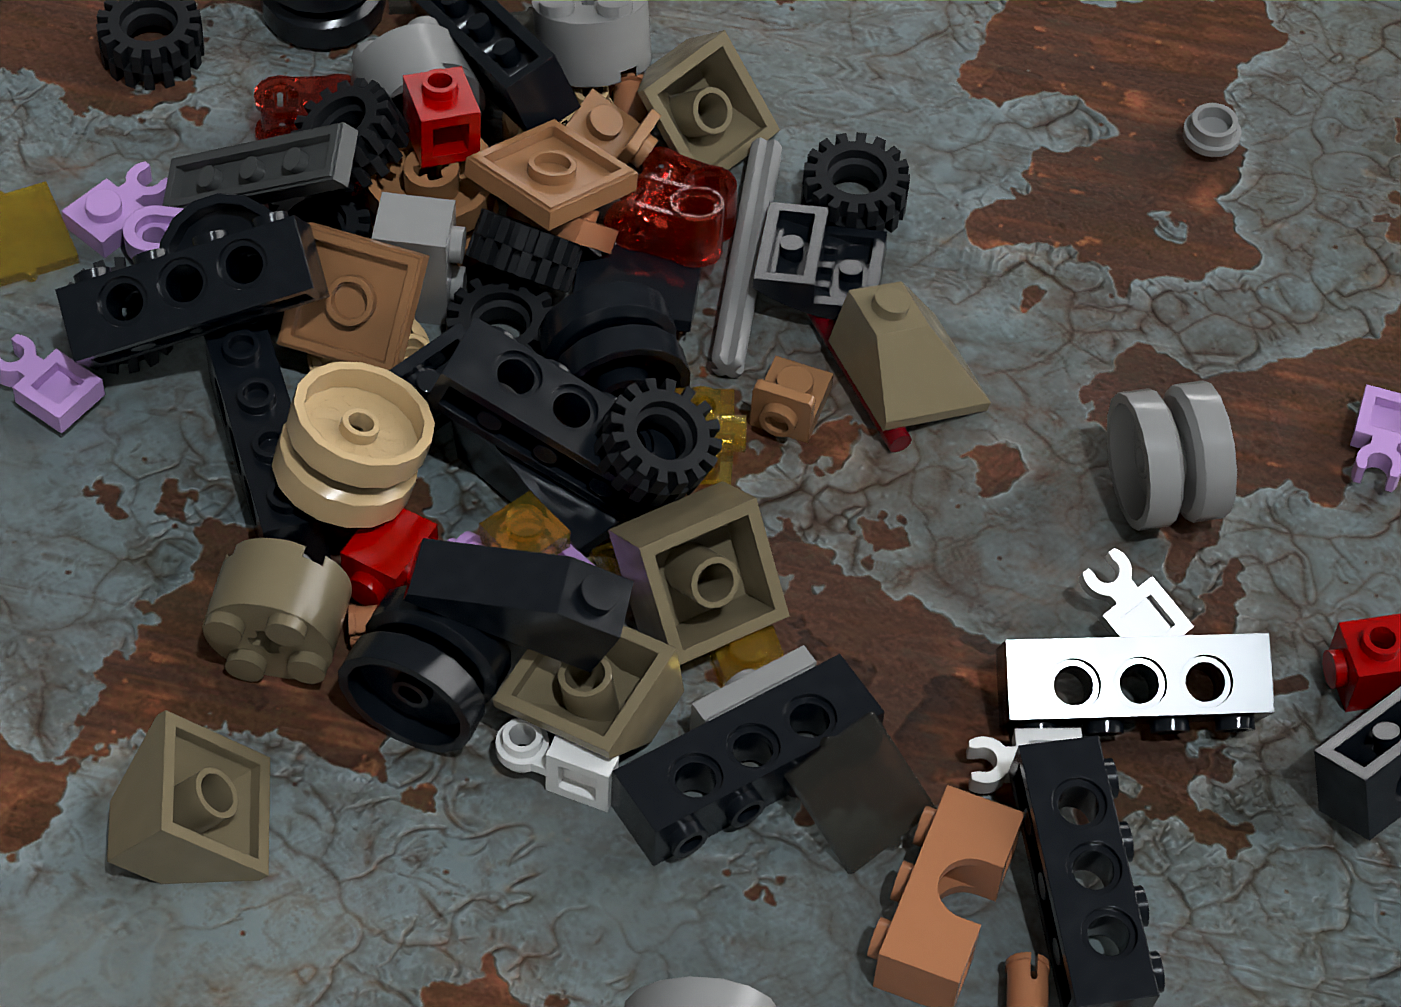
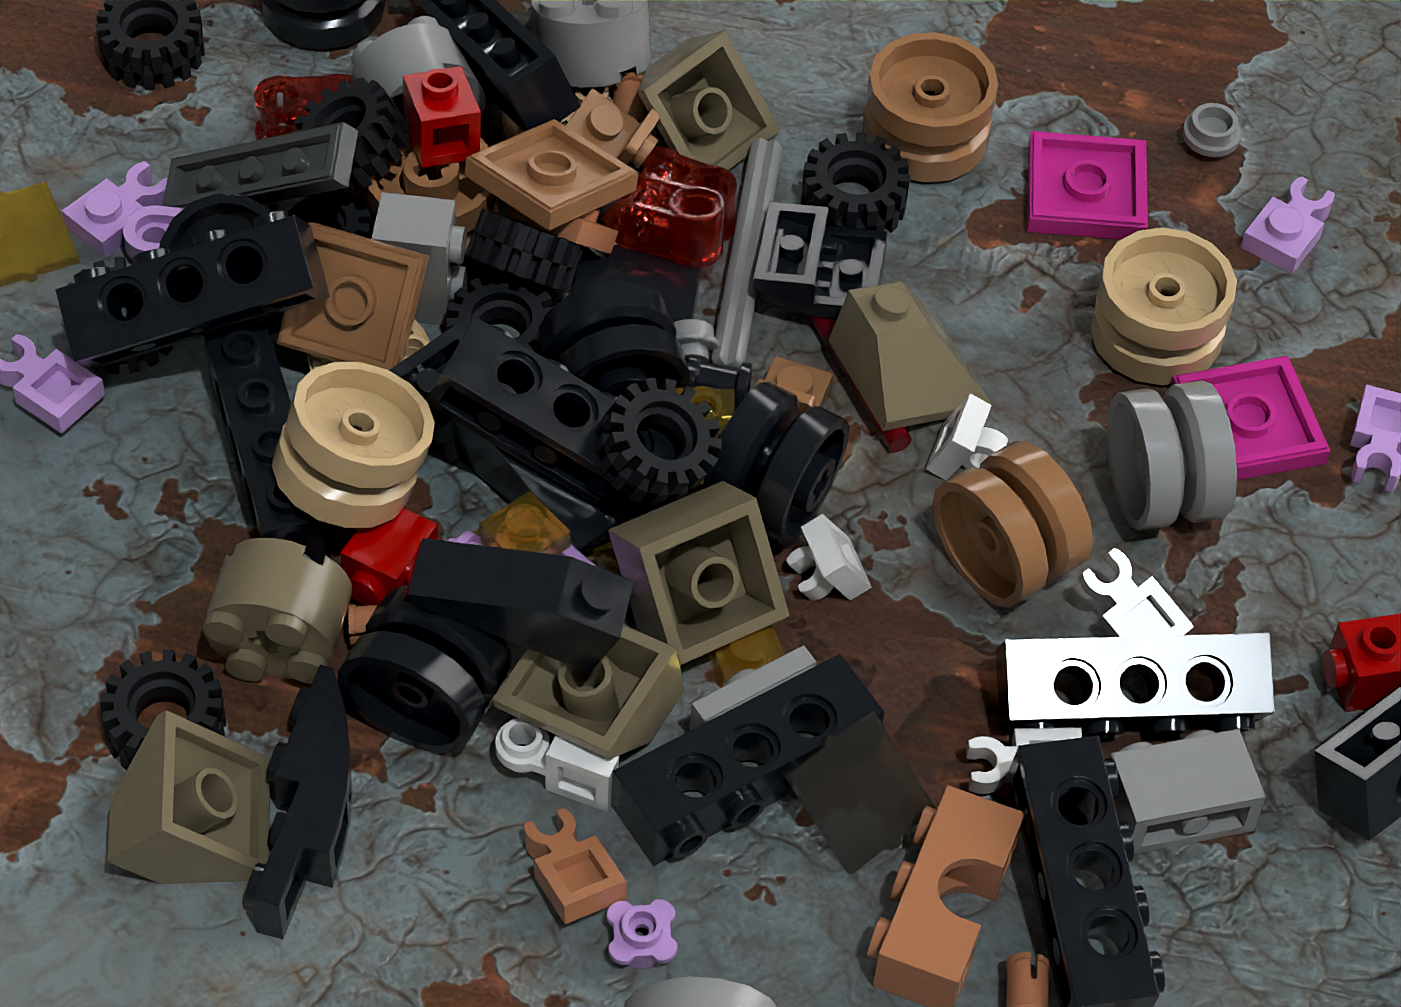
none -> black tyre [100,649,226,770]
none -> black slope [246,665,353,939]
none -> nougat plate [524,808,627,924]
none -> lavender plate [607,899,678,968]
none -> light grey plate [674,319,720,364]
none -> black bush [688,354,753,413]
none -> black wheel [703,382,850,546]
none -> white tile [786,514,872,601]
none -> medium nougat wheel [862,32,999,182]
none -> white tile [926,393,1008,481]
none -> medium nougat wheel [932,441,1094,608]
none -> dark pink tile [1027,131,1148,239]
none -> tan wheel [1090,227,1237,385]
none -> light grey brick [1110,729,1266,855]
none -> dark pink tile [1170,356,1330,480]
none -> lavender plate [1240,176,1335,274]

